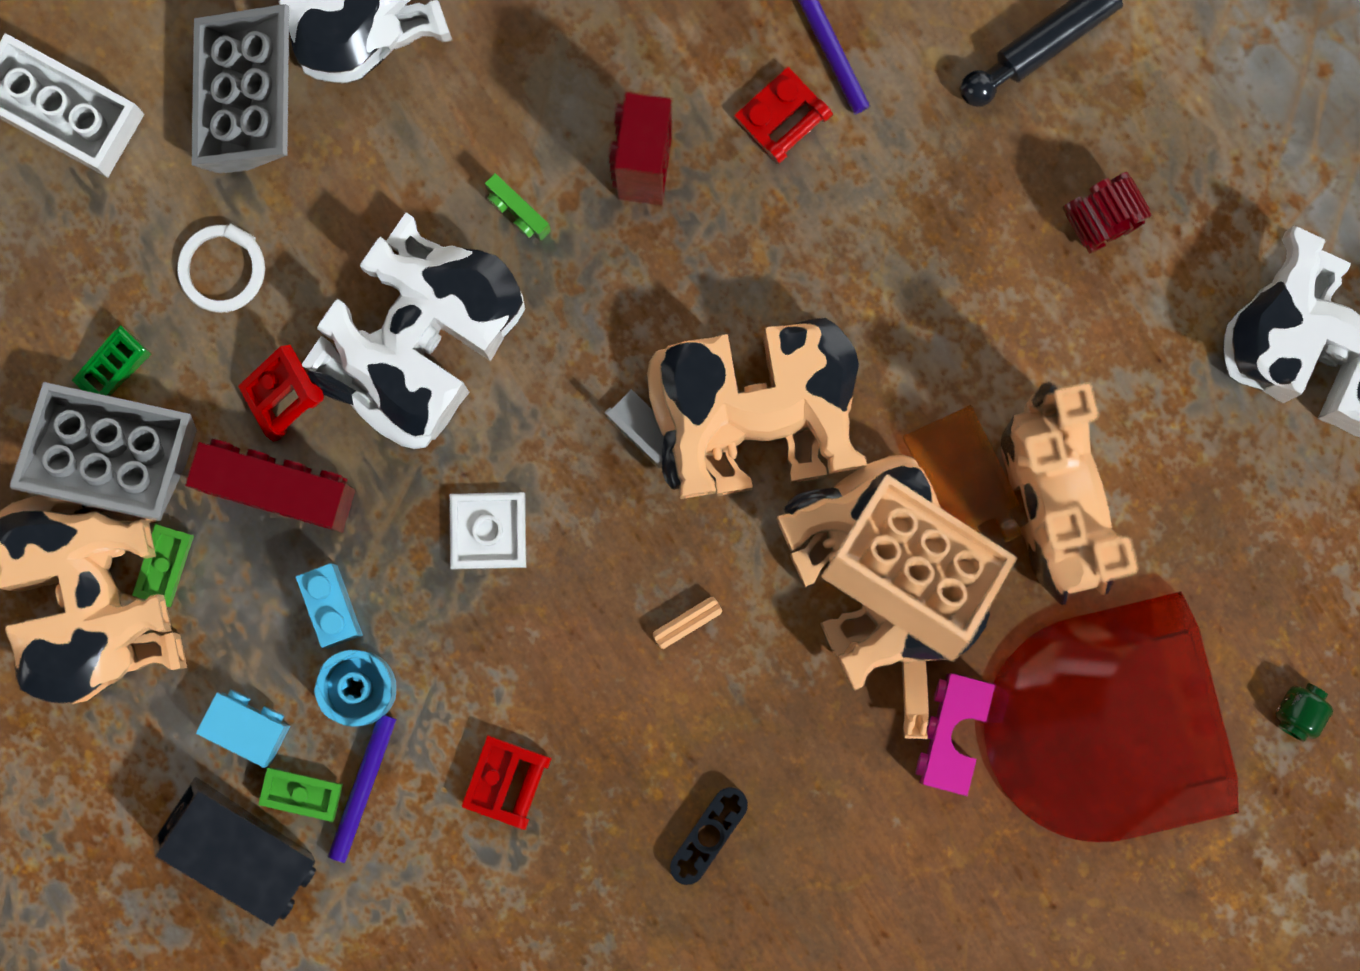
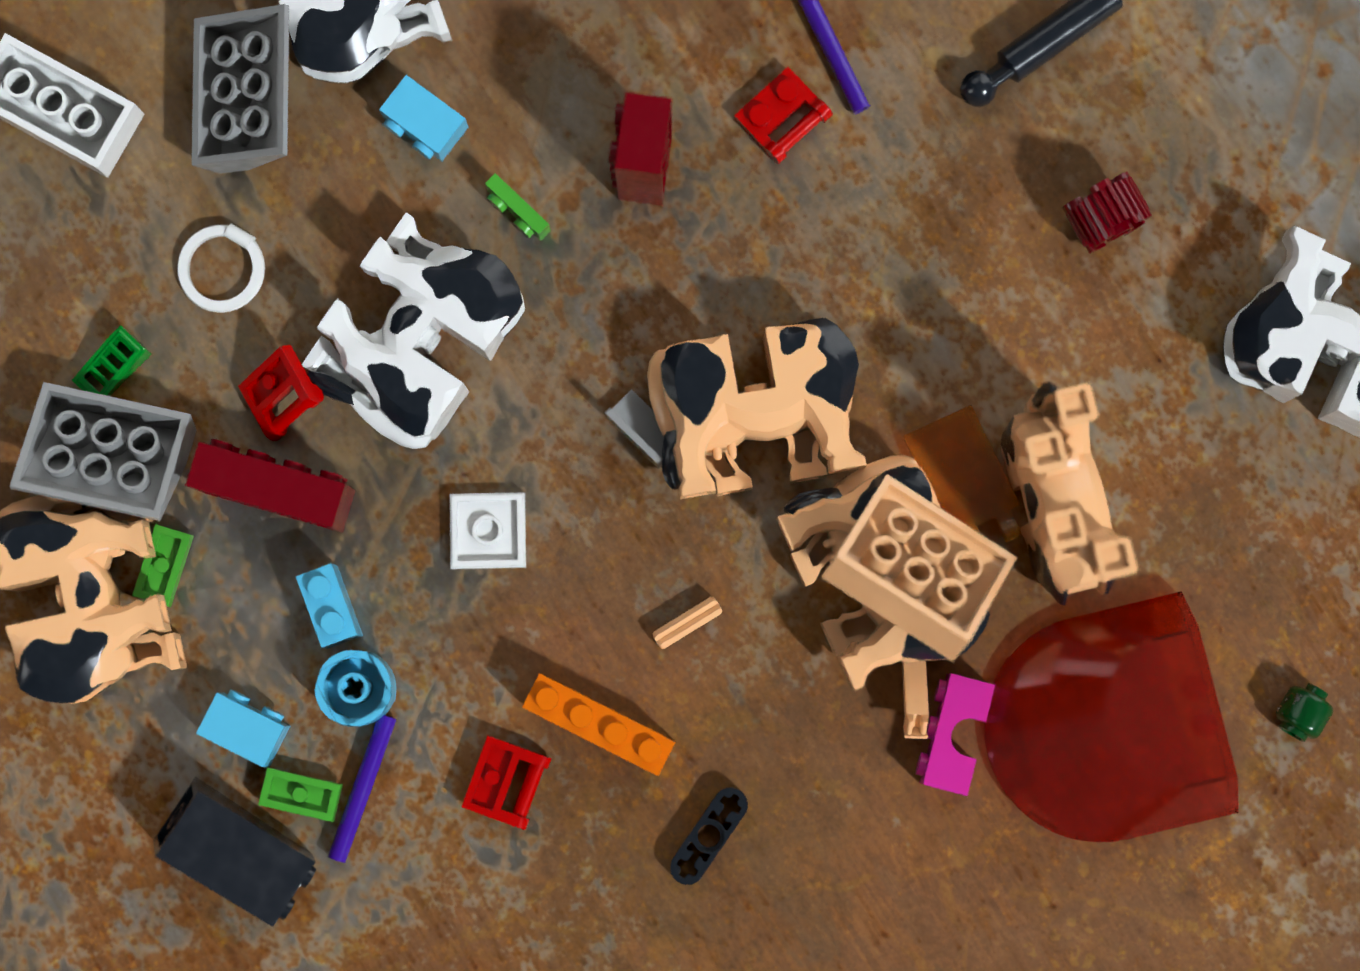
none -> medium azure brick [379,75,469,161]
none -> orange brick [522,673,676,776]

